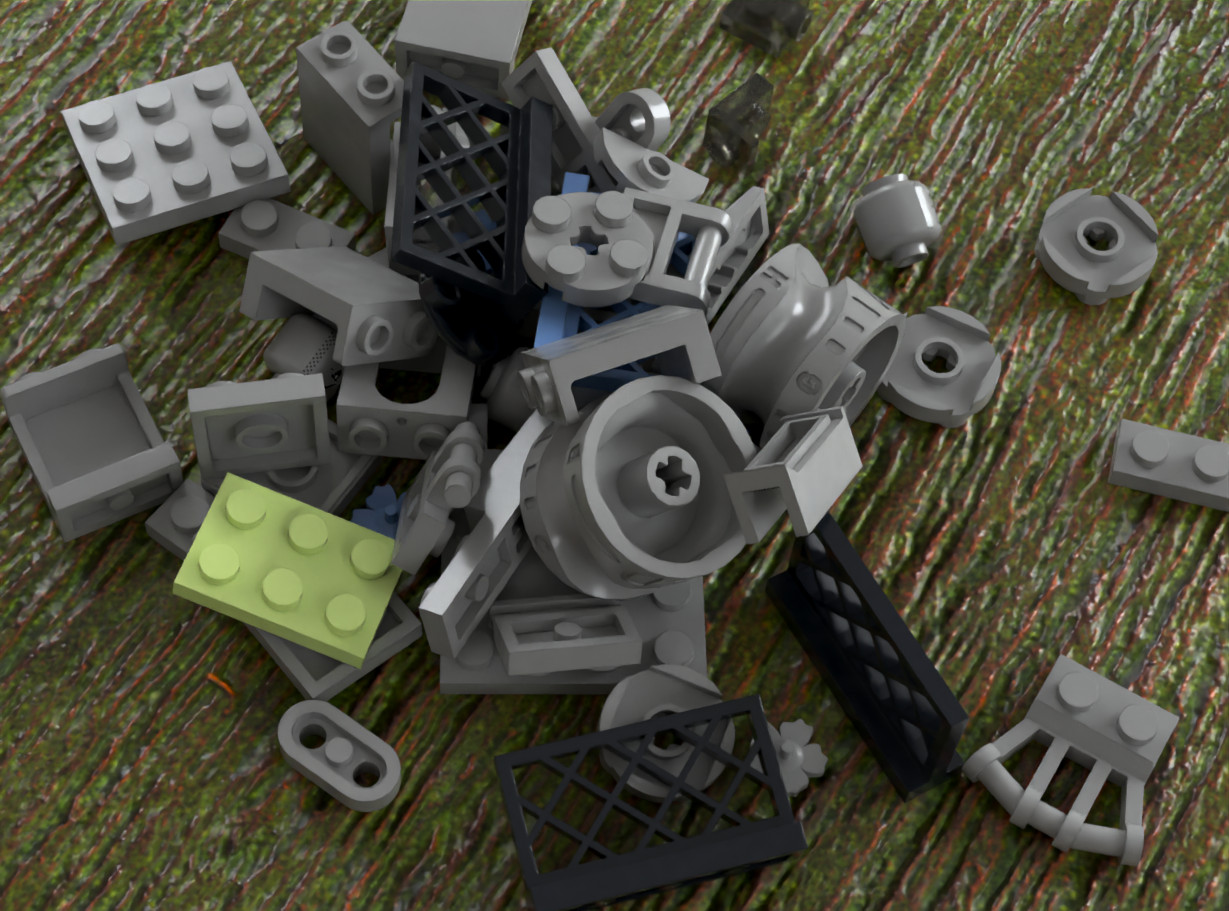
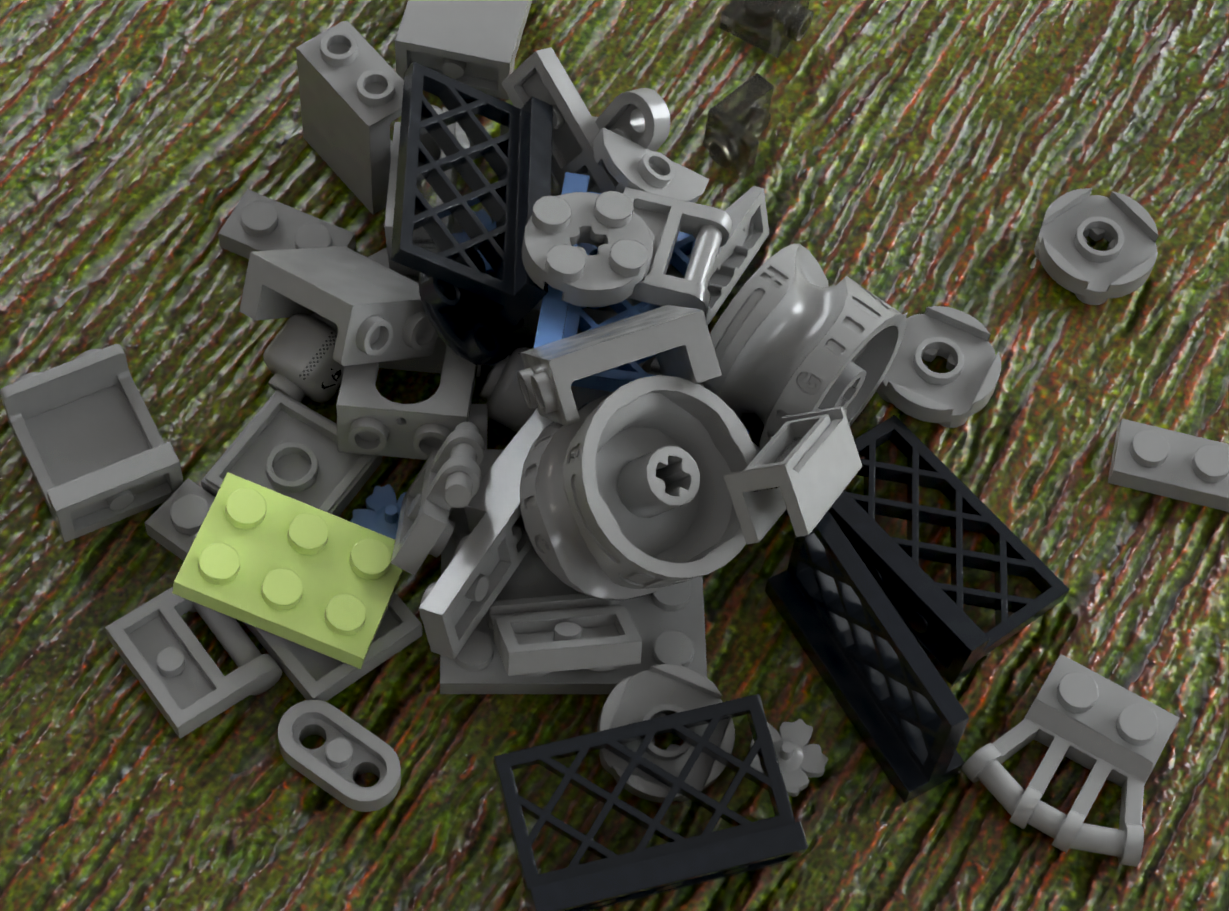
light grey plate [61,61,291,246] -> none
light grey plate [187,373,331,480] -> none
light grey head [854,174,941,268] -> none
none -> light grey plate [105,587,283,739]
none -> black fence [785,415,1070,686]

